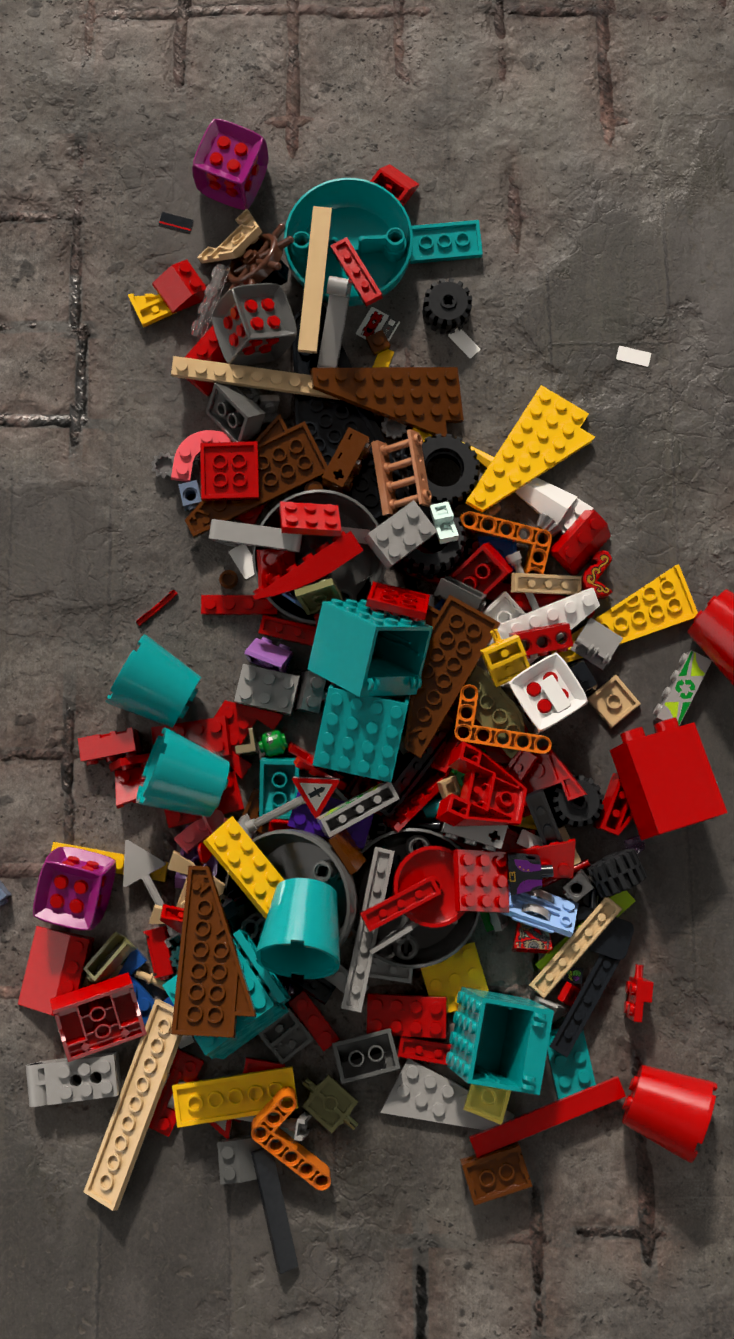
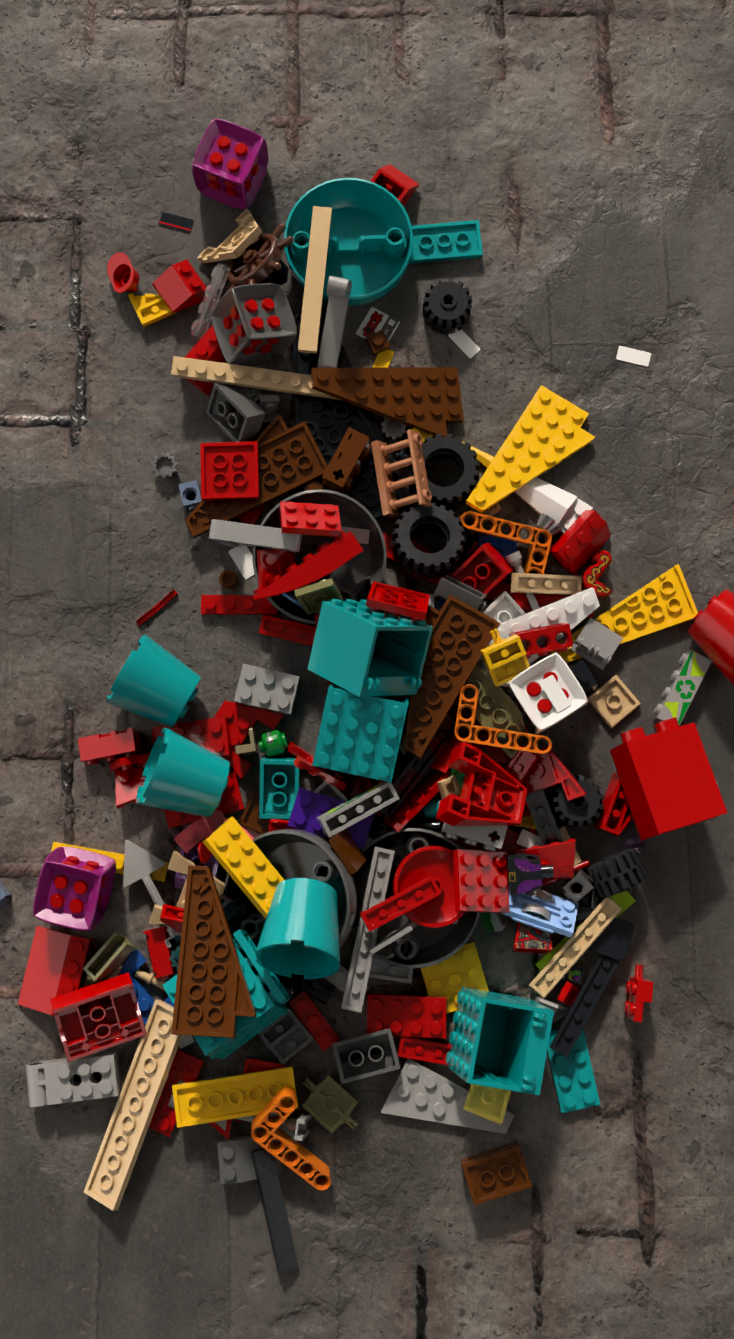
coral plate [171,430,233,482] -> none
light grey piece [237,777,340,838] -> none
medium lavender slope [244,637,293,673] -> none
flat silver brick [294,671,328,714] -> none
red plate [330,237,383,307] -> none
light grey brick [364,500,437,570] -> none
light aqua slope [430,502,459,544] -> none
red tile [469,1076,626,1158] -> none
red cone [622,1065,717,1163] -> none
none -> red piece [107,252,140,293]

